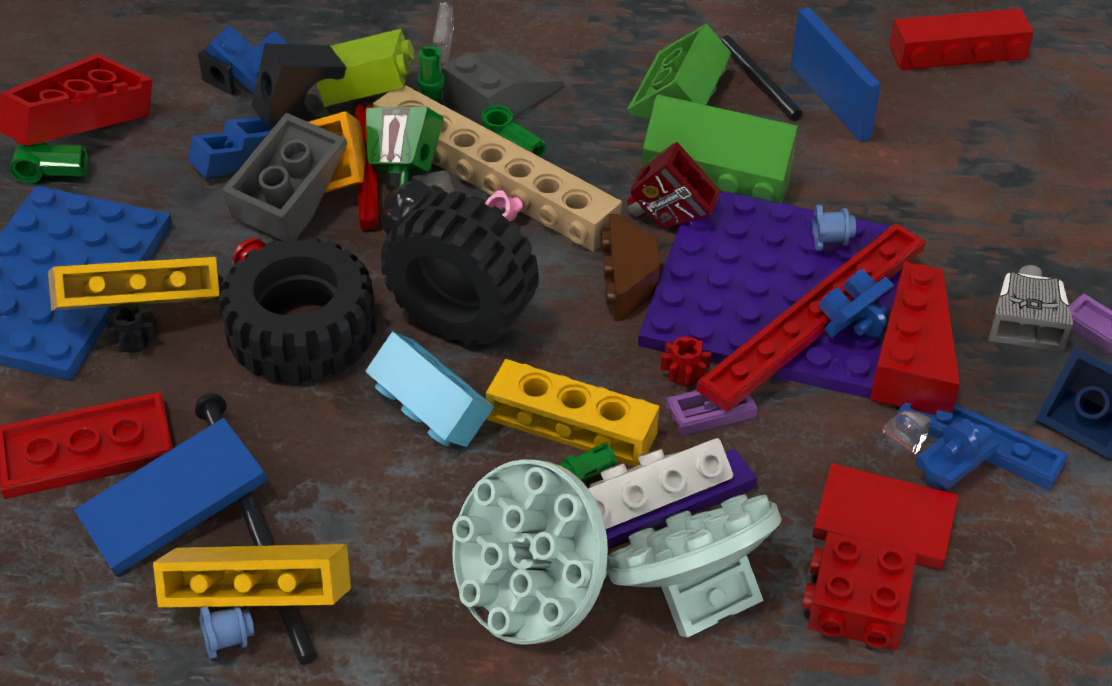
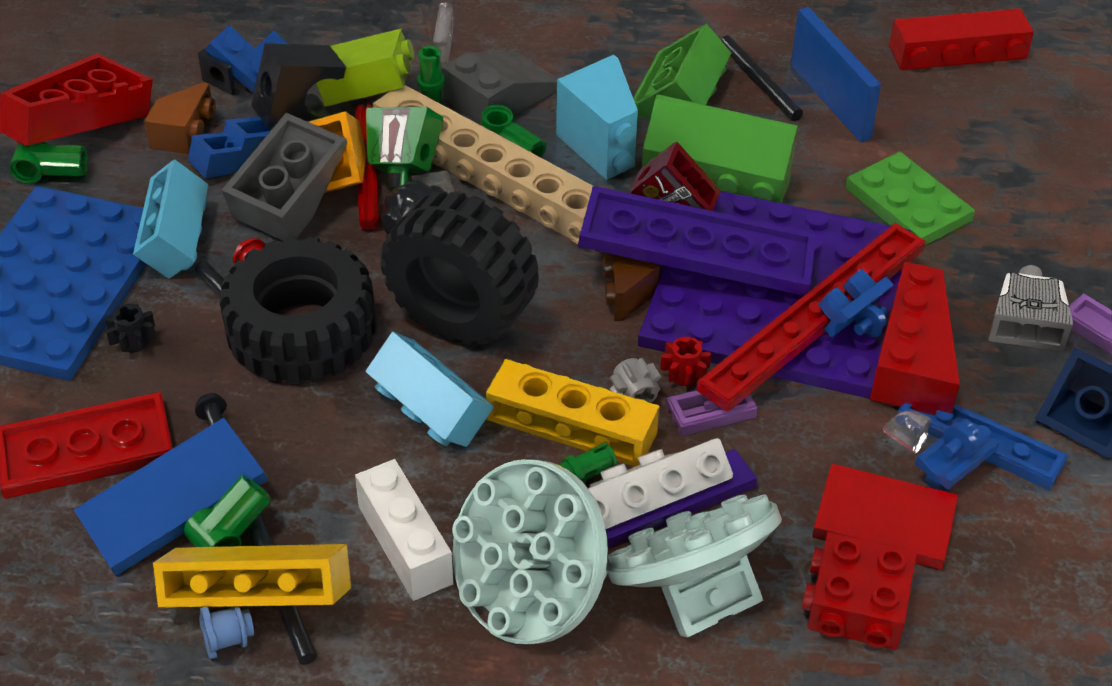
yellow brick [48,257,219,311] -> none
bright pink plate [485,190,523,222] -> none
medium blue brick [812,205,856,250] -> none
none -> medium azure brick [133,159,209,279]
none -> dark orange slope [144,83,216,154]
none -> green piece [184,474,271,547]
none -> white brick [355,459,453,601]
none -> medium azure slope [556,55,638,180]
none -> dark purple plate [578,186,816,296]
none -> light grey gear [610,358,662,403]
none -> bright green plate [845,151,975,246]

